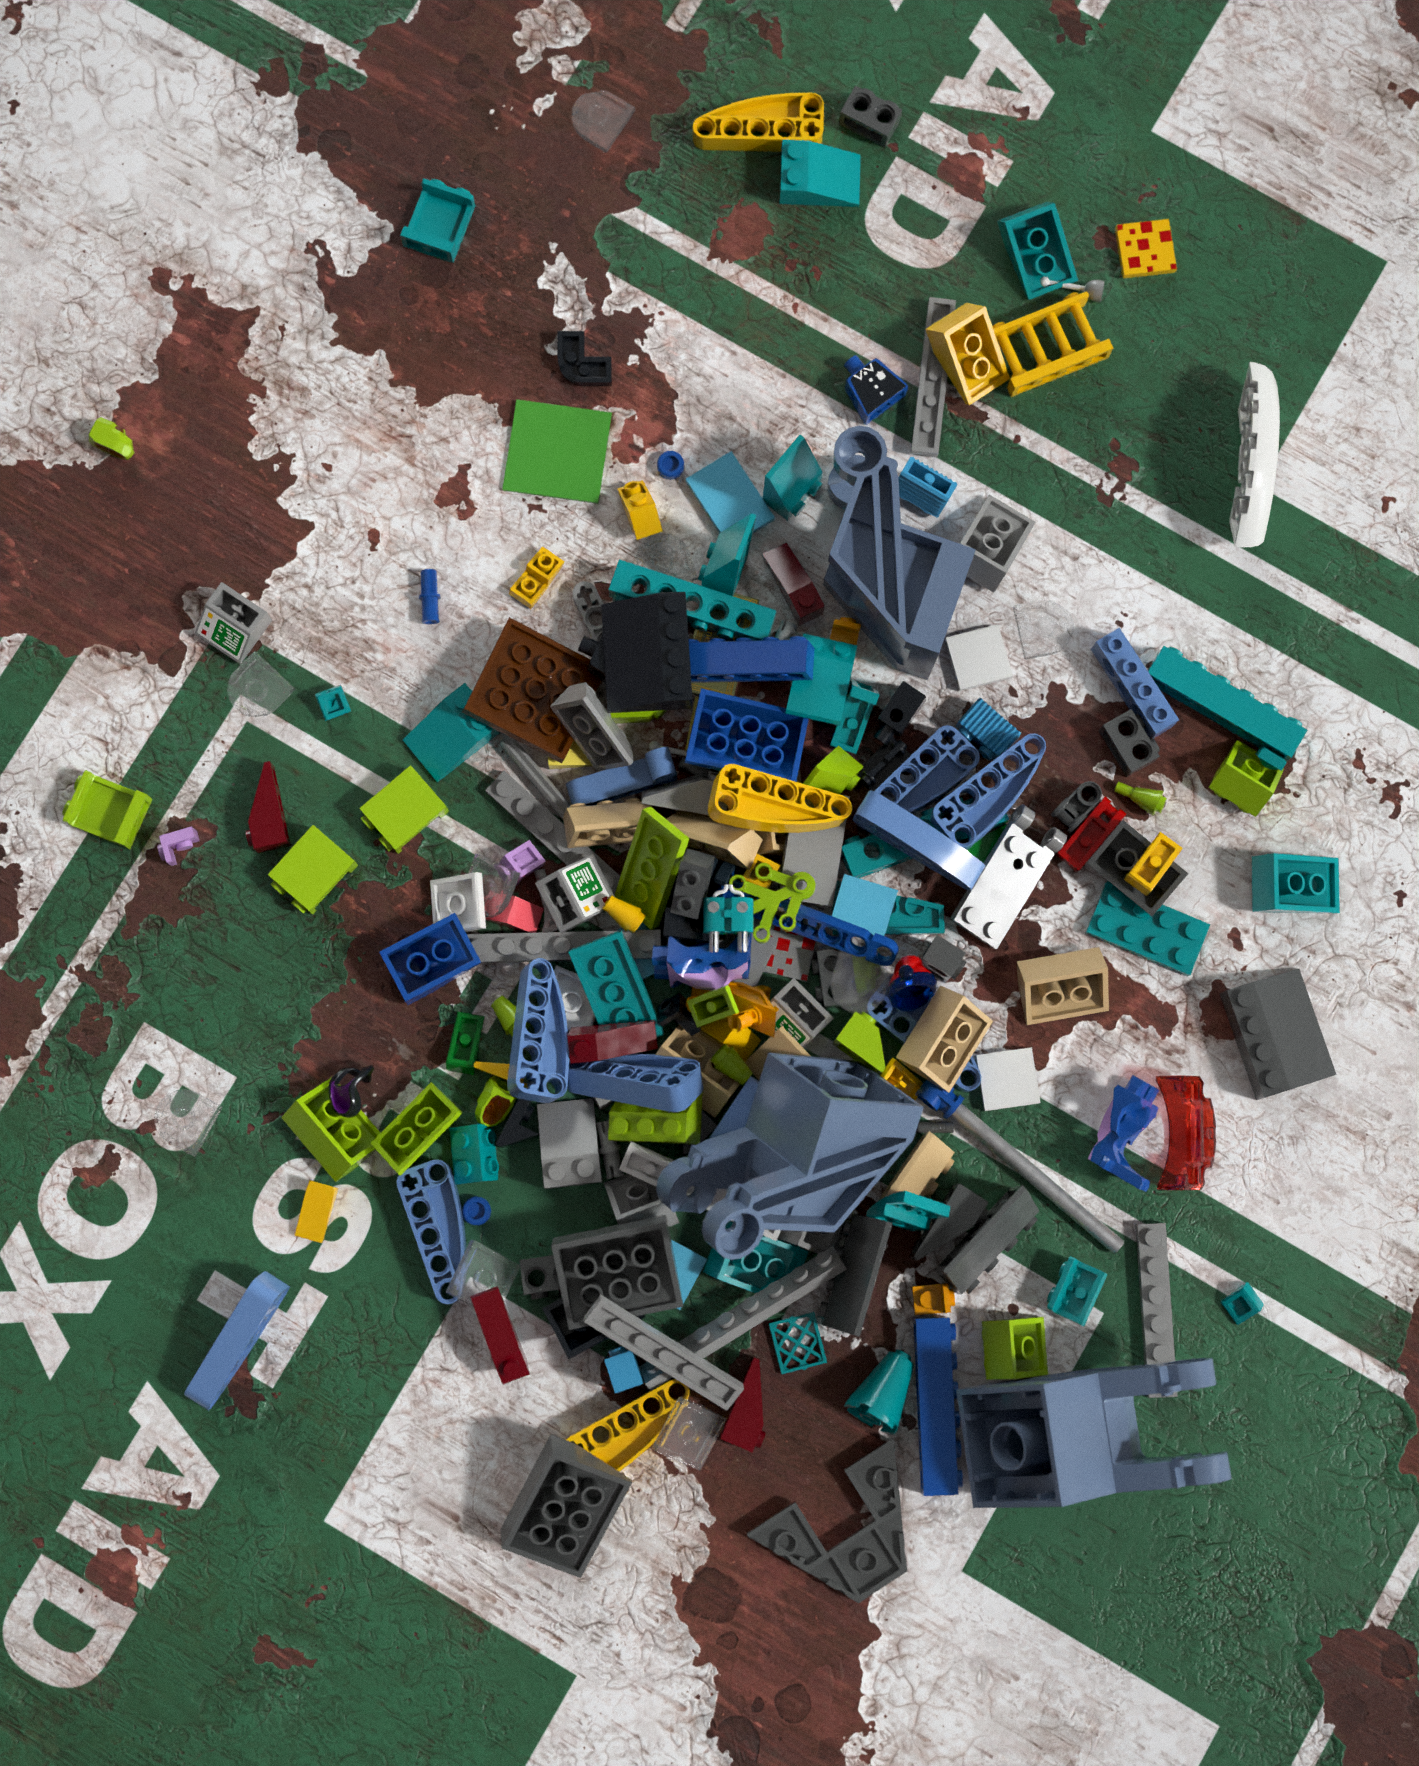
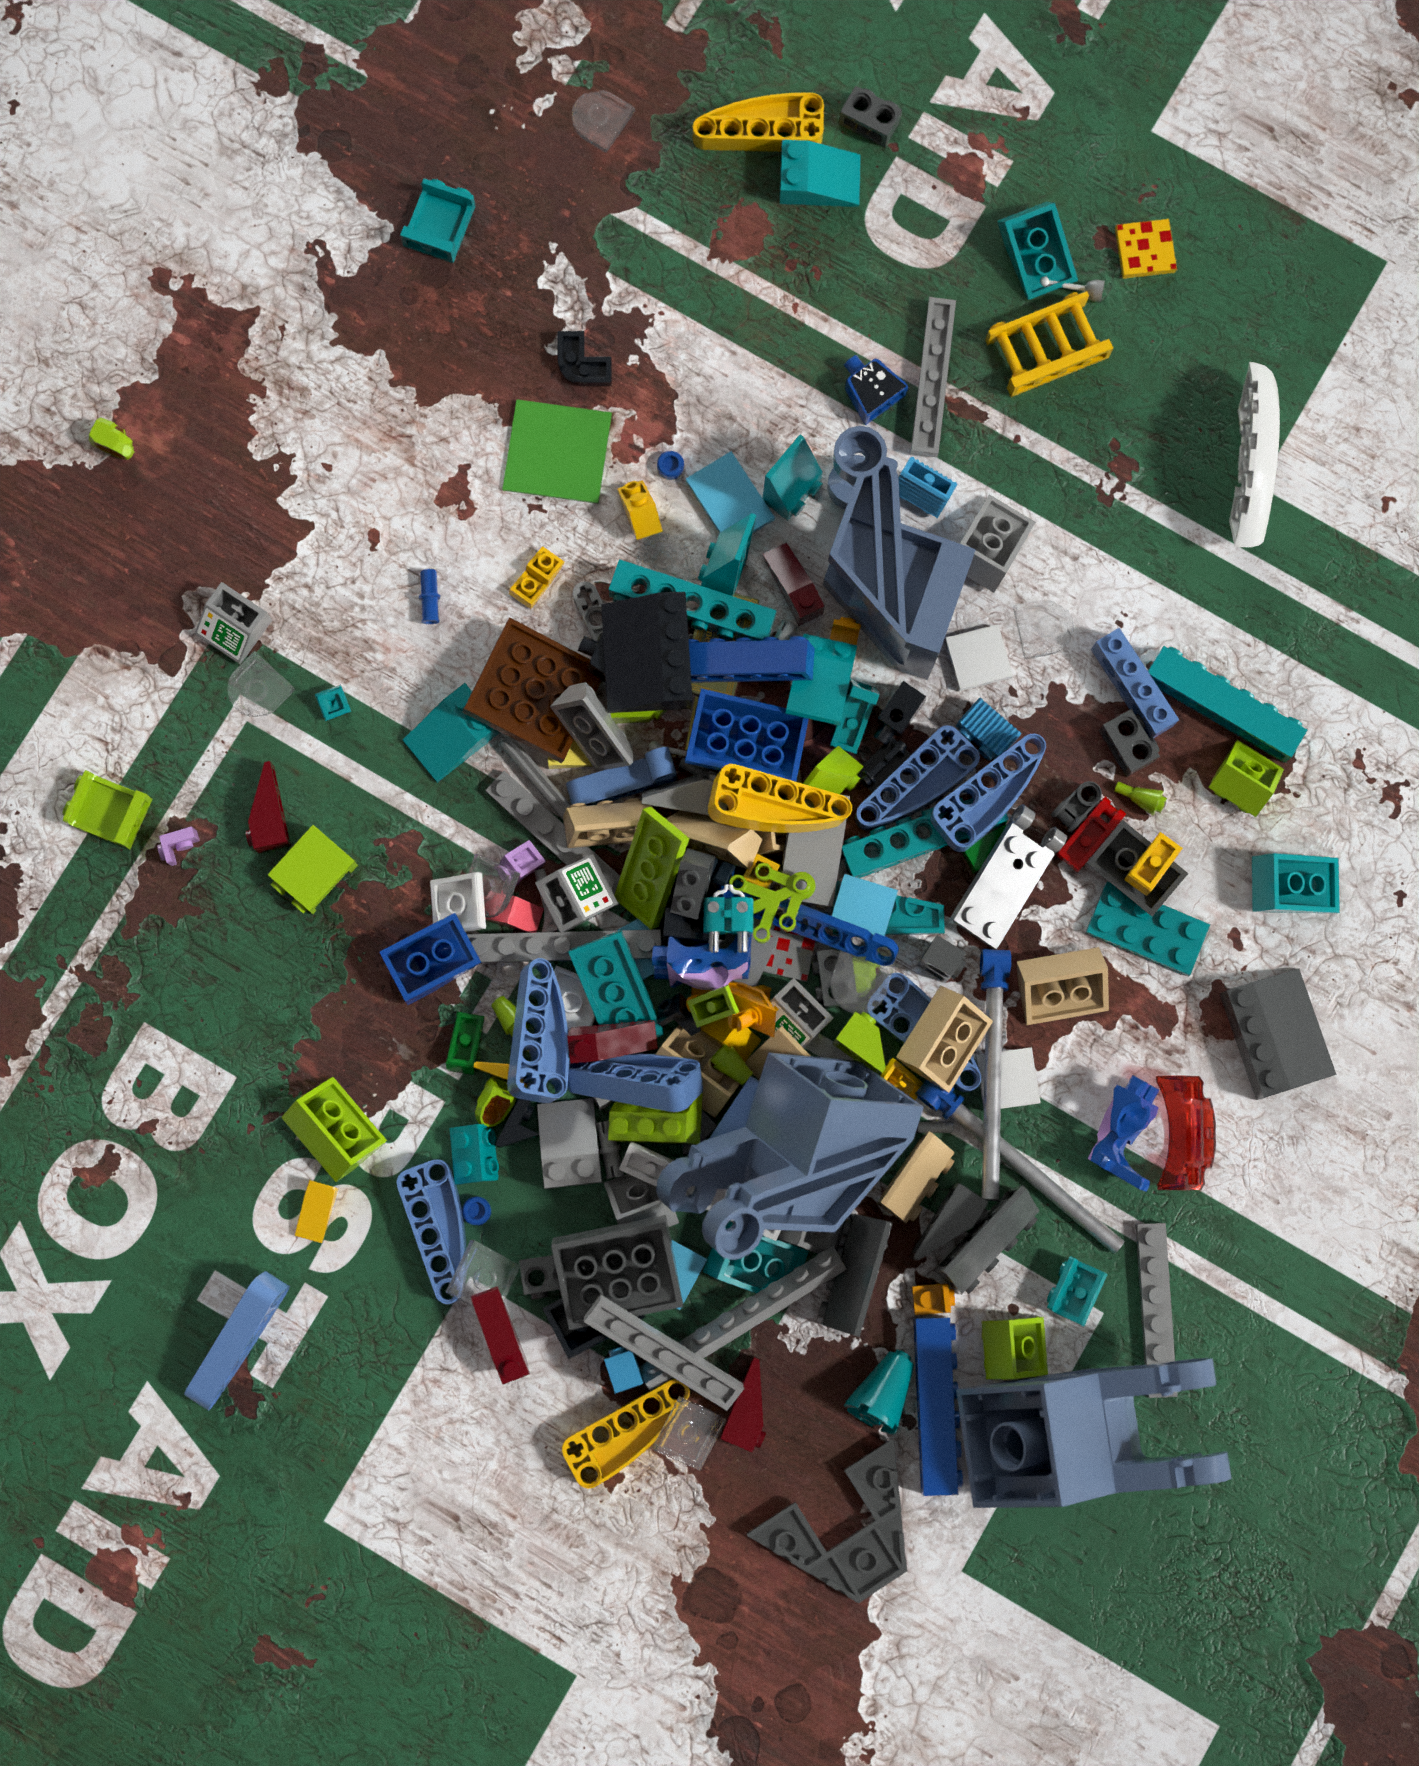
clear tile [154,1090,223,1157] -> none
black piece [329,1065,374,1118] -> none
lime panel [359,765,449,854] -> none
lime slope [371,1082,462,1176] -> none
dark grey slope [500,1434,632,1578] -> none
yellow cone [602,895,646,933] -> none
teal window [769,1312,827,1374] -> none
medium blue beam [853,790,985,890] -> none
teal slope [866,1191,951,1231] -> none
clear blue piece [888,955,937,1011] -> none
yellow slope [925,303,1010,405] -> none
teal slope [1221,1282,1264,1325] -> none
teal tile [1255,746,1287,771] -> none
none -> flat silver piece [980,949,1011,1201]

